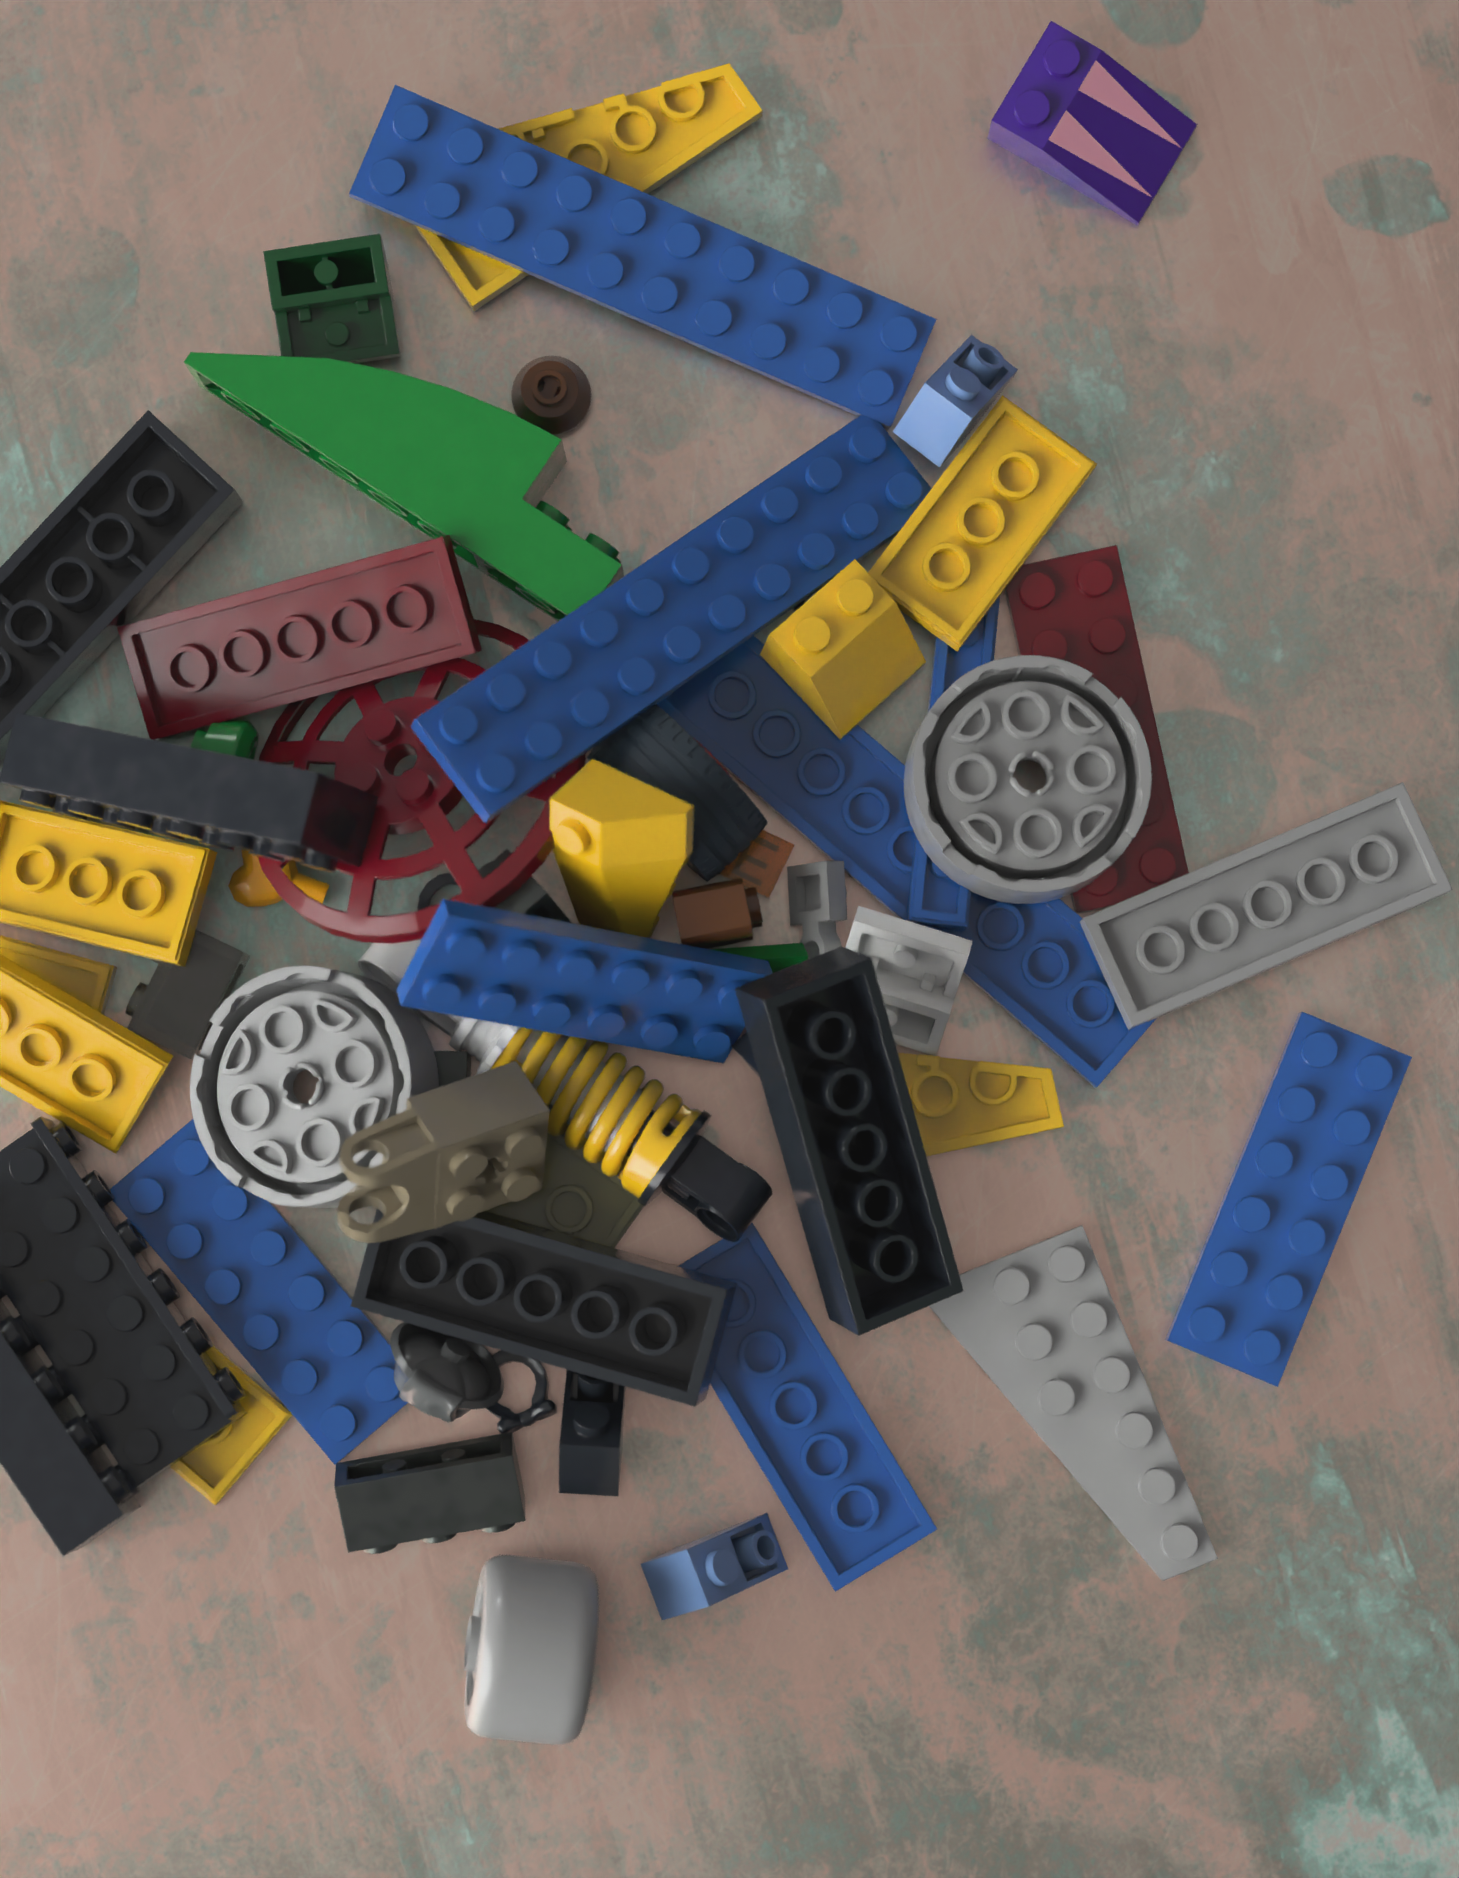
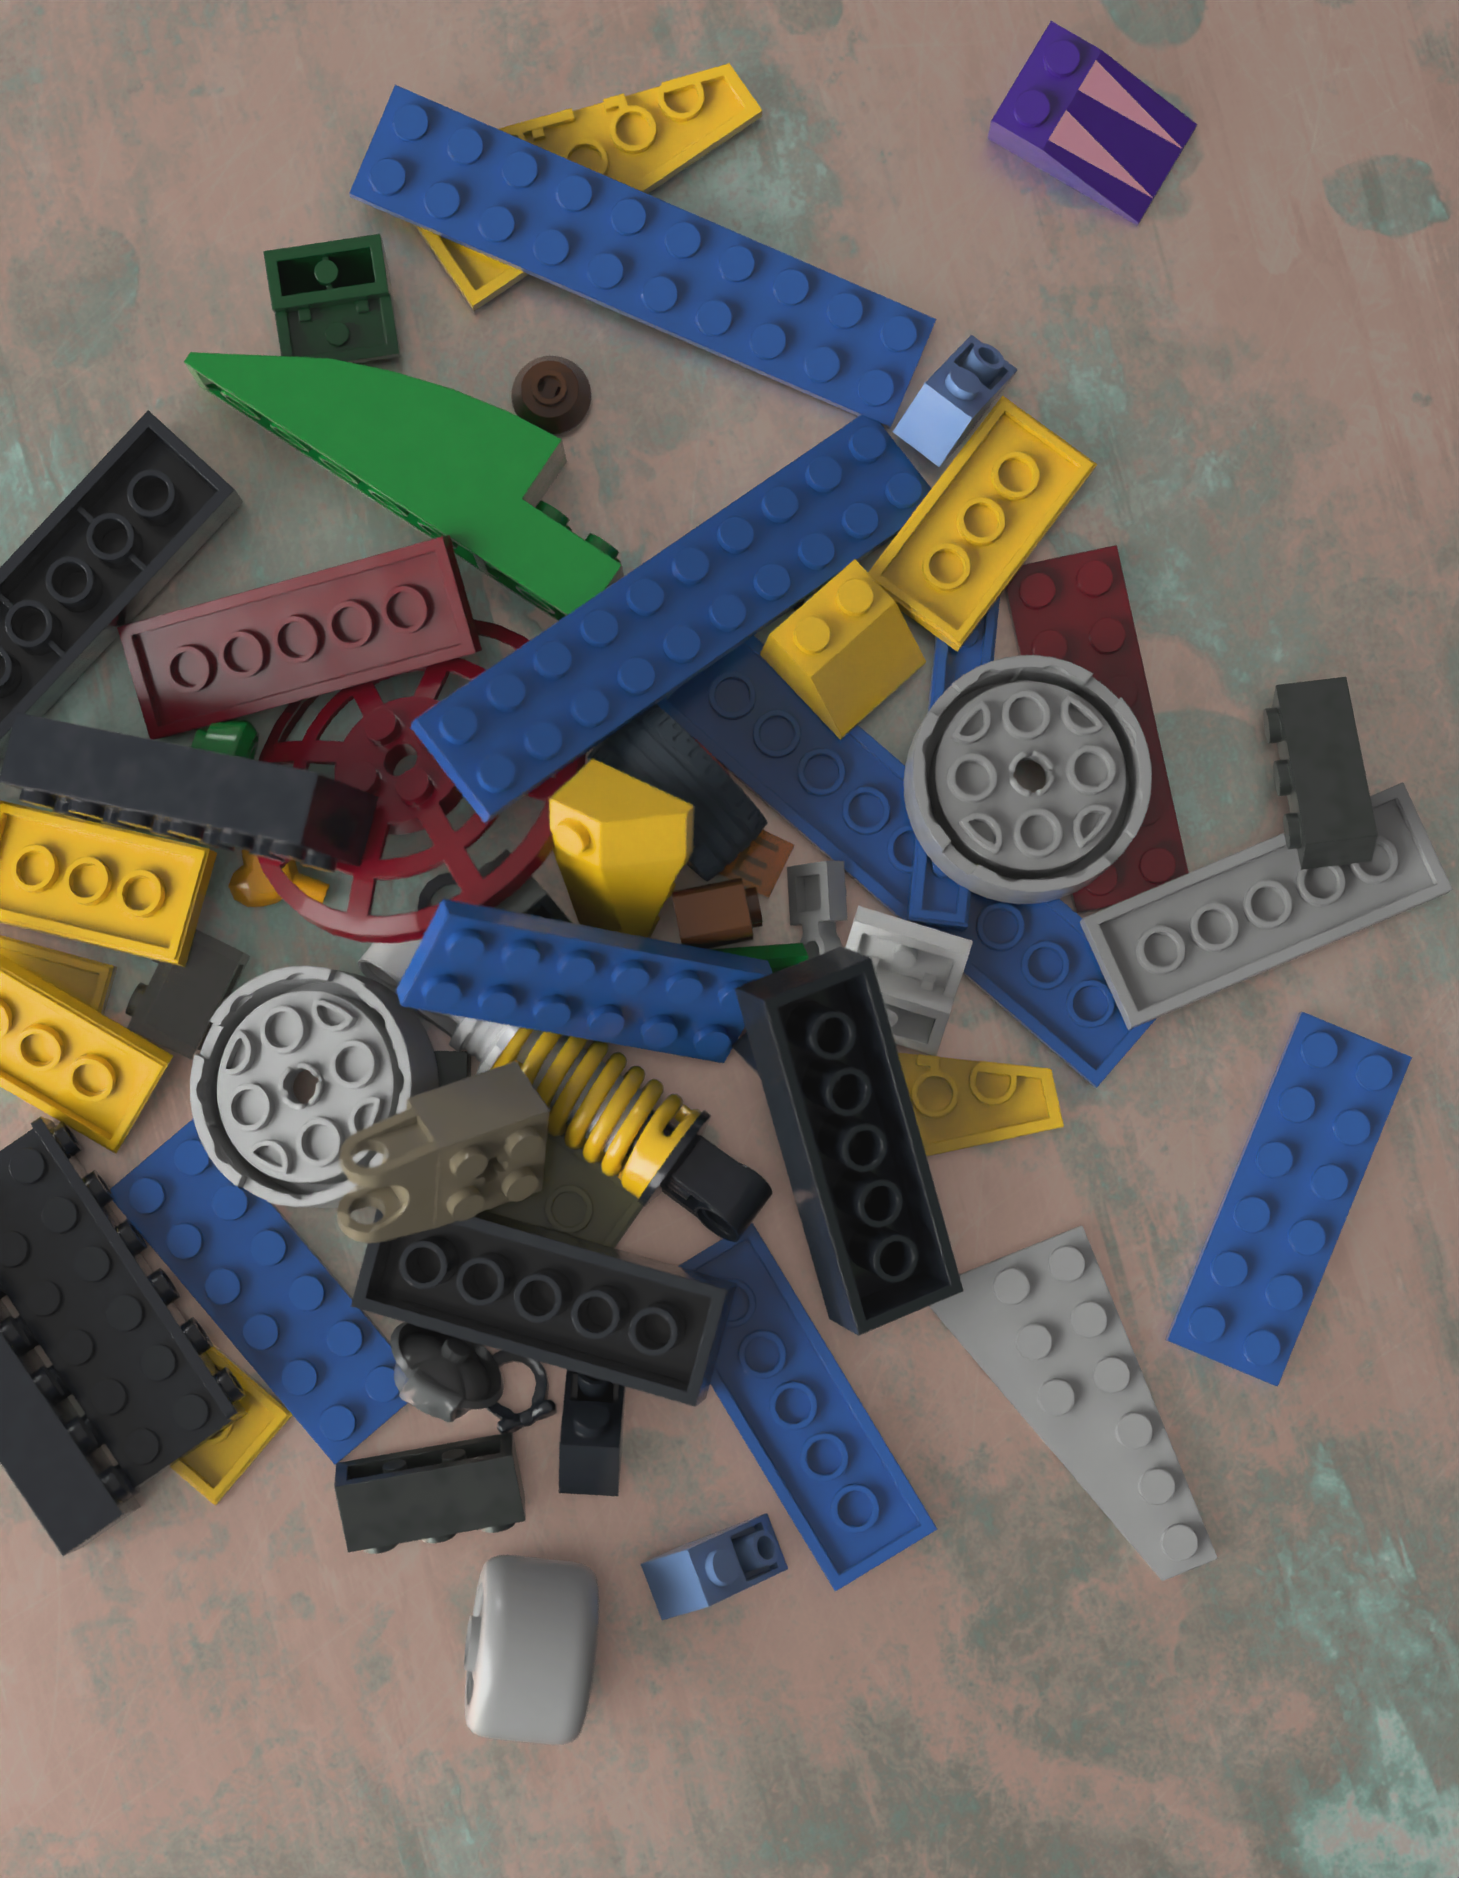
none -> pearl dark grey brick [1263,677,1378,870]

